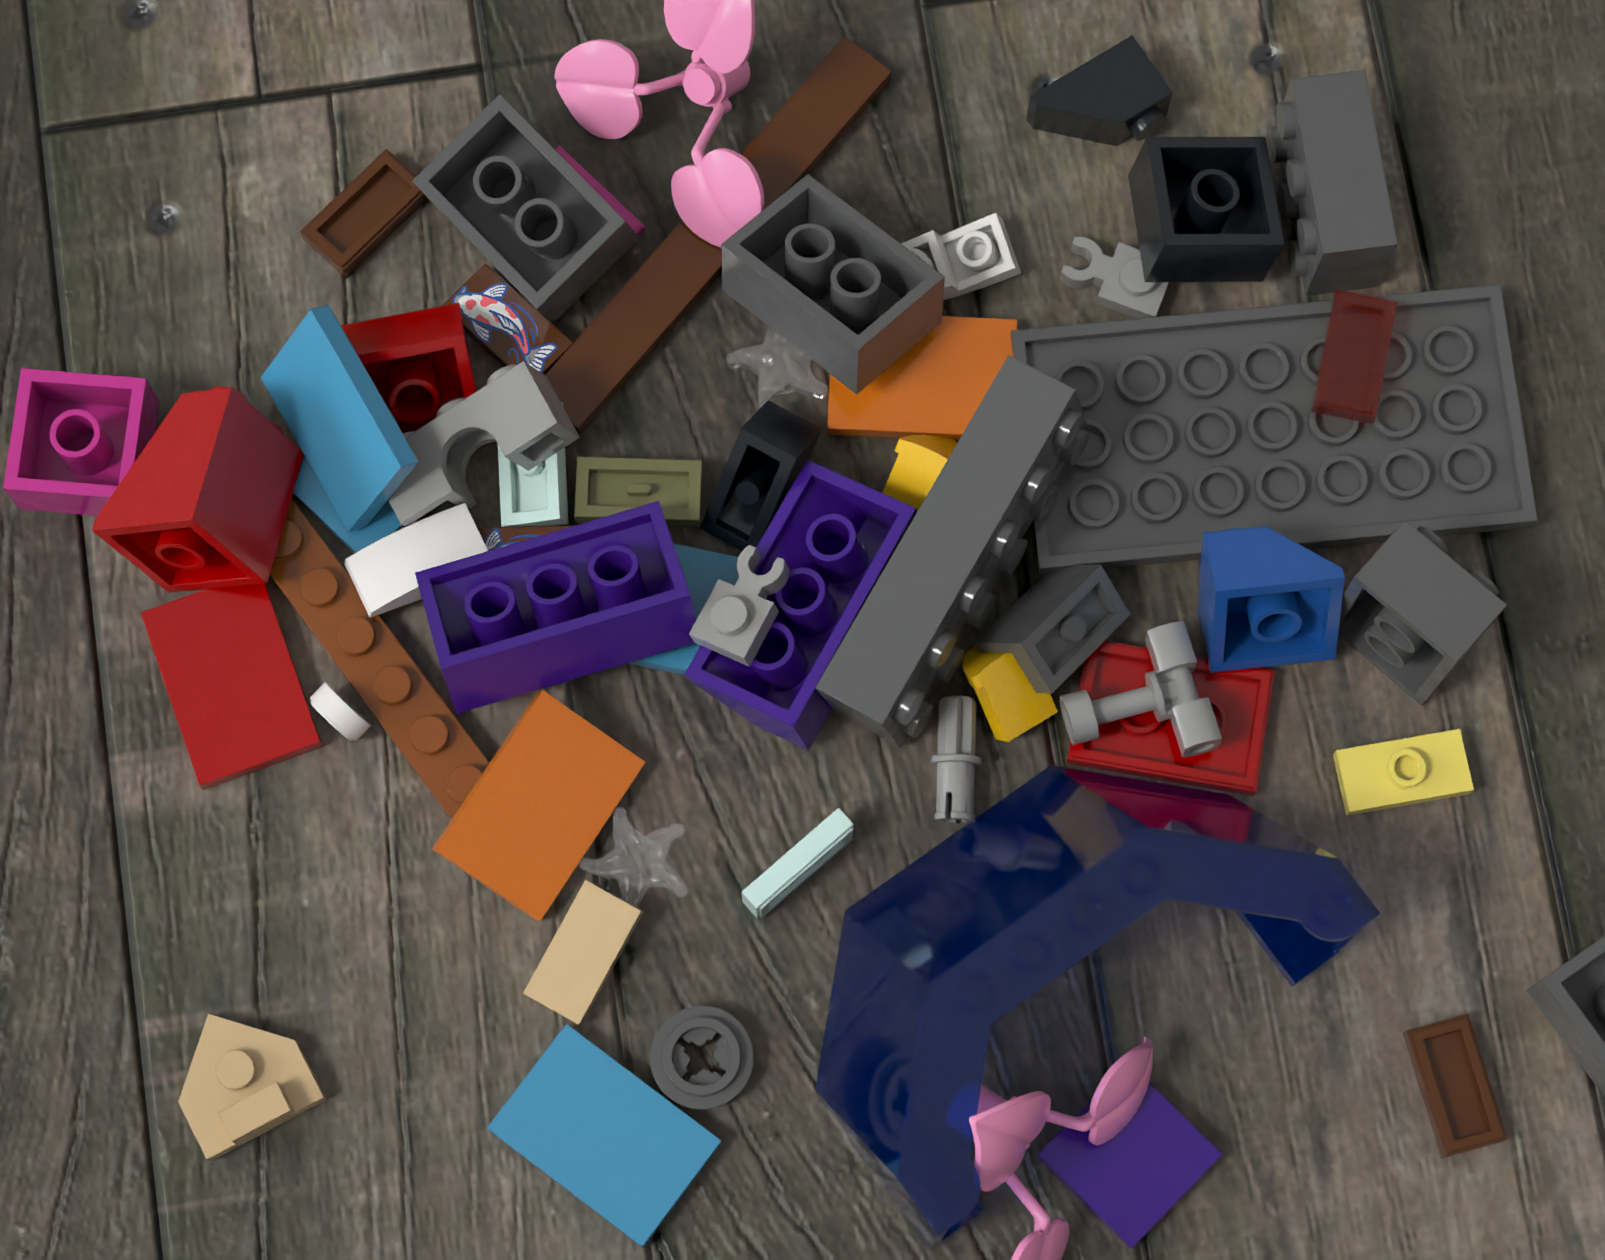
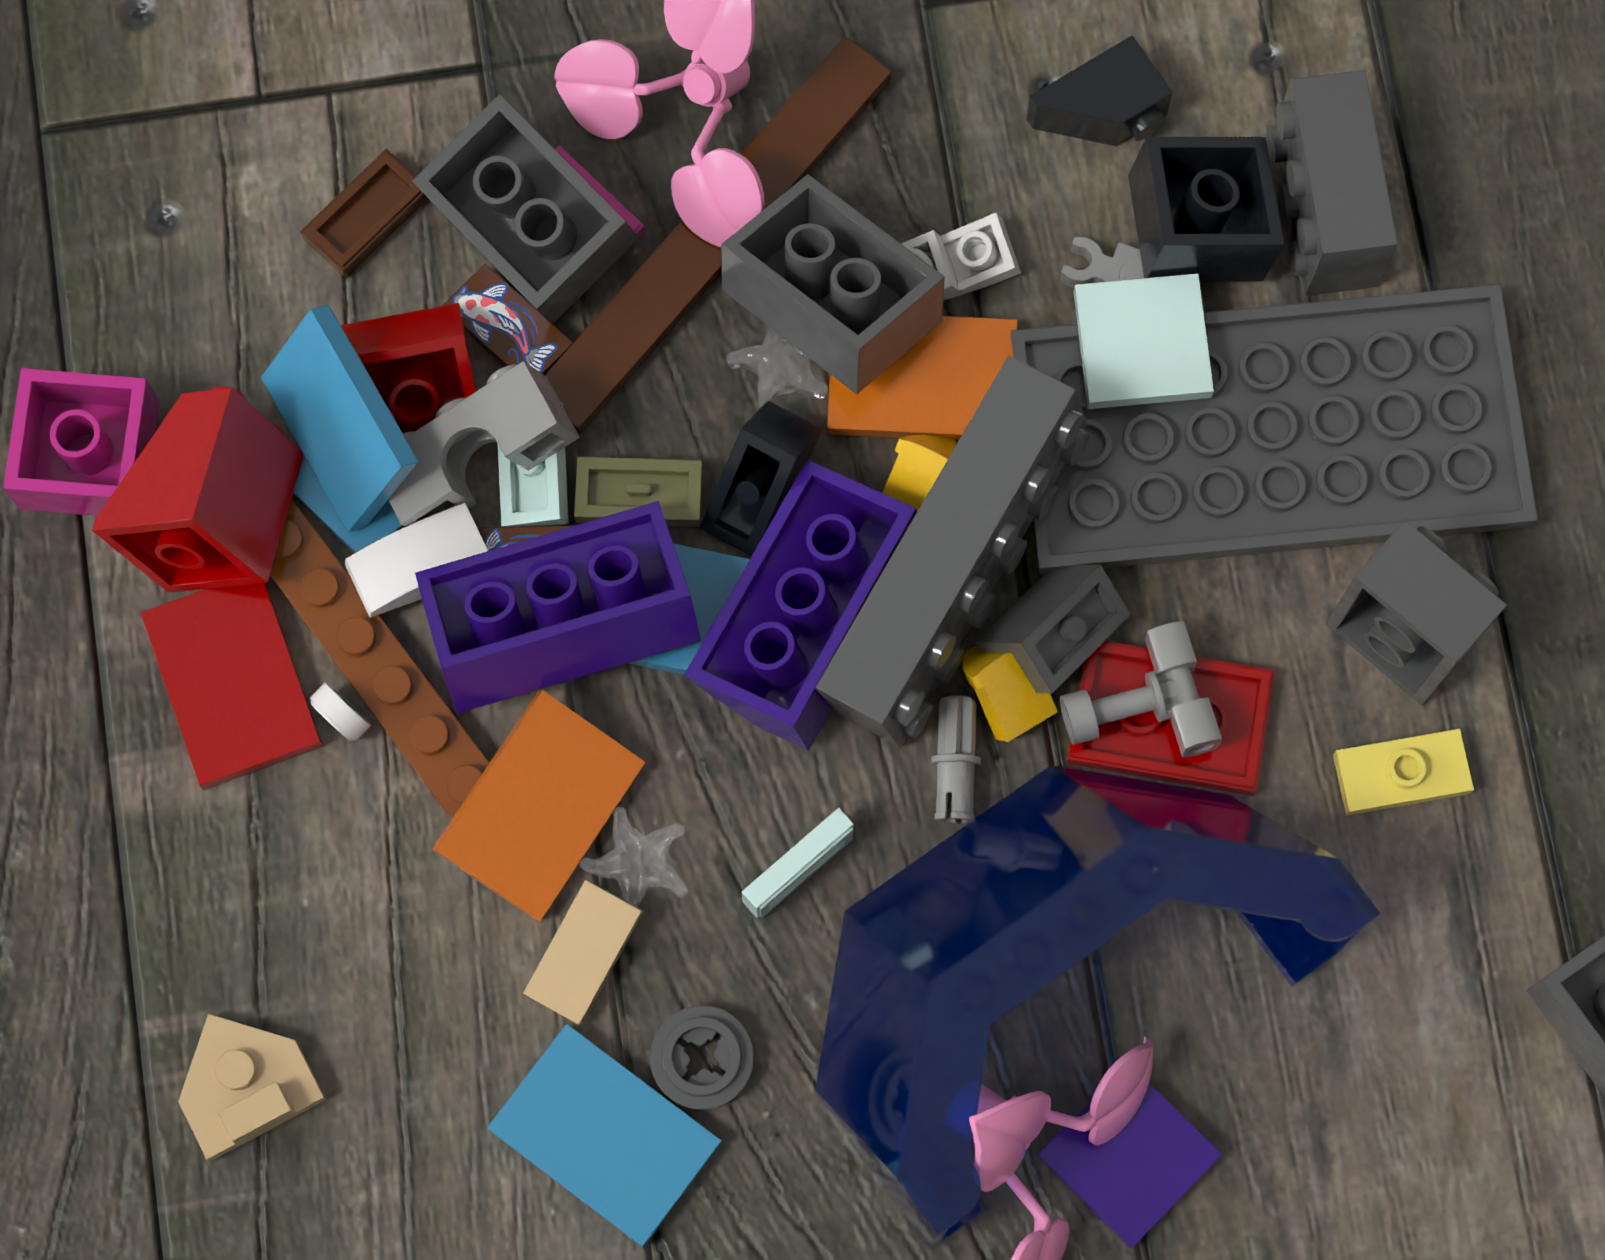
light grey plate [689,545,790,667] -> none
blue slope [1197,526,1345,673] -> none
clear red tile [1311,289,1397,424] -> none
reddish brown tile [1403,1014,1508,1158] -> none
none -> light aqua tile [1073,274,1214,409]

